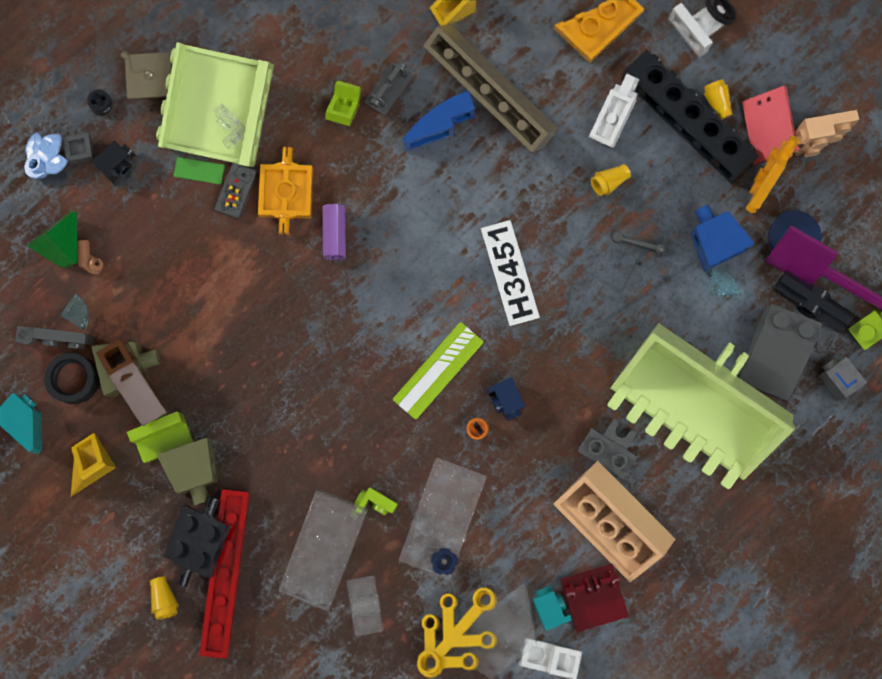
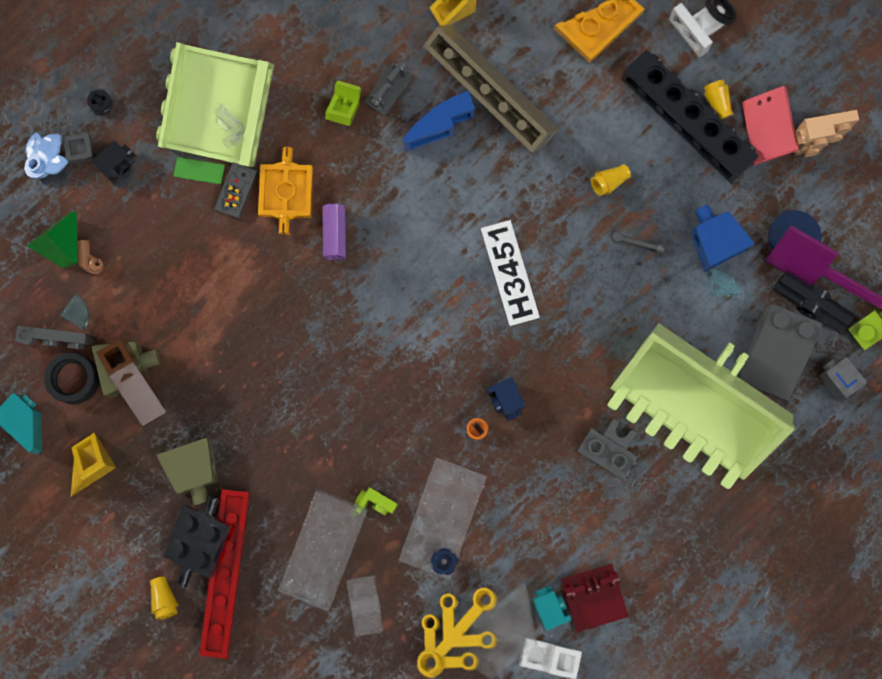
dark tan hat [121,51,171,100] -> none
lime panel [127,411,194,463] -> none
lime sticker [393,322,484,419] -> none
light nougat slope [553,461,676,582] -> none
white hinge [589,74,639,148] -> none
light orange plate [746,135,800,213] -> none

